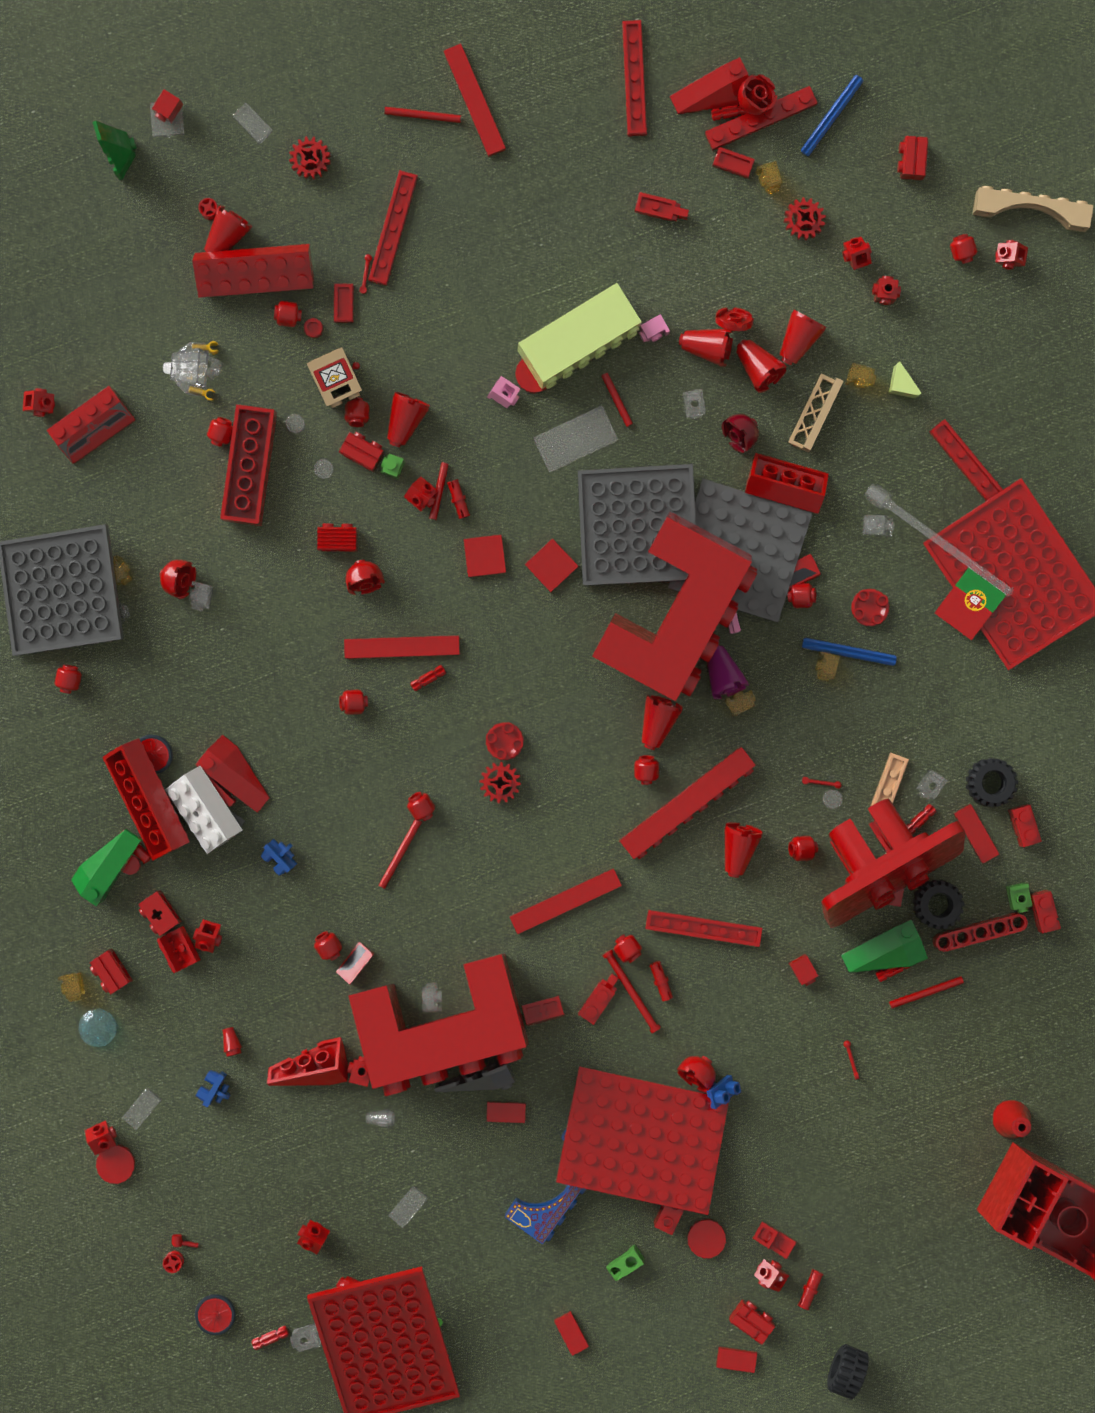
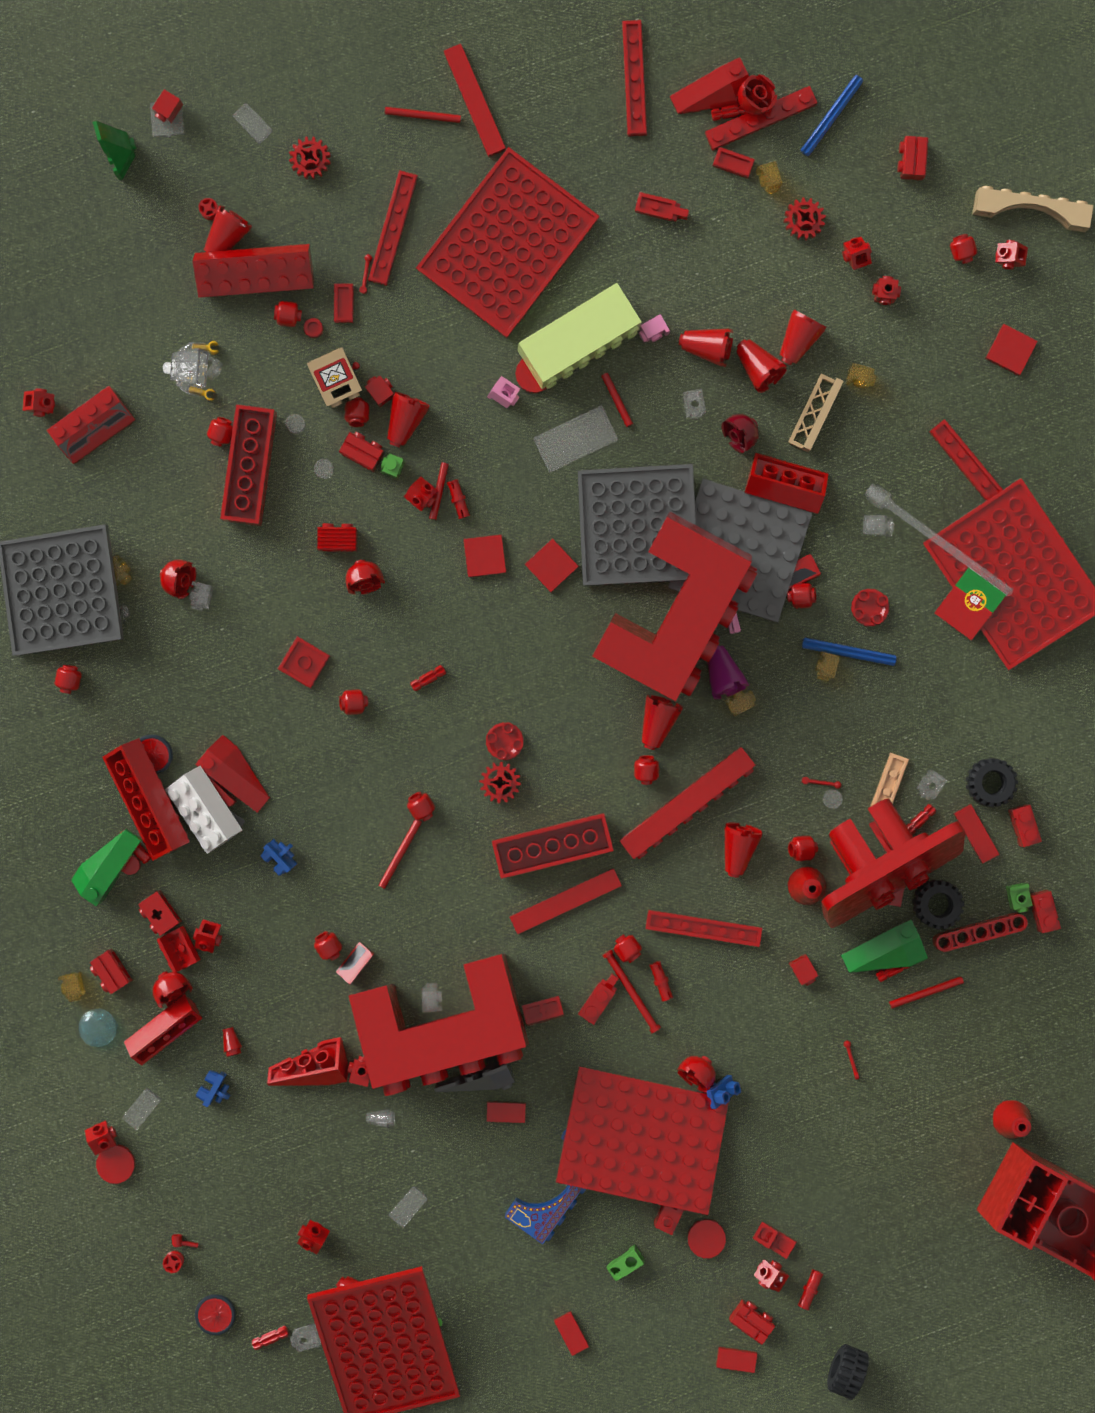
red tile [344,635,460,659] -> none
red tile [715,307,754,331] -> none
yellowish green slope [889,362,921,398] -> none
none -> red brick [124,994,202,1066]
none -> red cylinder [153,971,193,1008]
none -> red tile [278,636,330,689]
none -> red brick [365,376,394,408]
none -> red plate [416,147,600,338]
none -> red brick [492,813,614,879]
none -> red cone [788,867,826,905]
none -> red tile [985,324,1038,376]

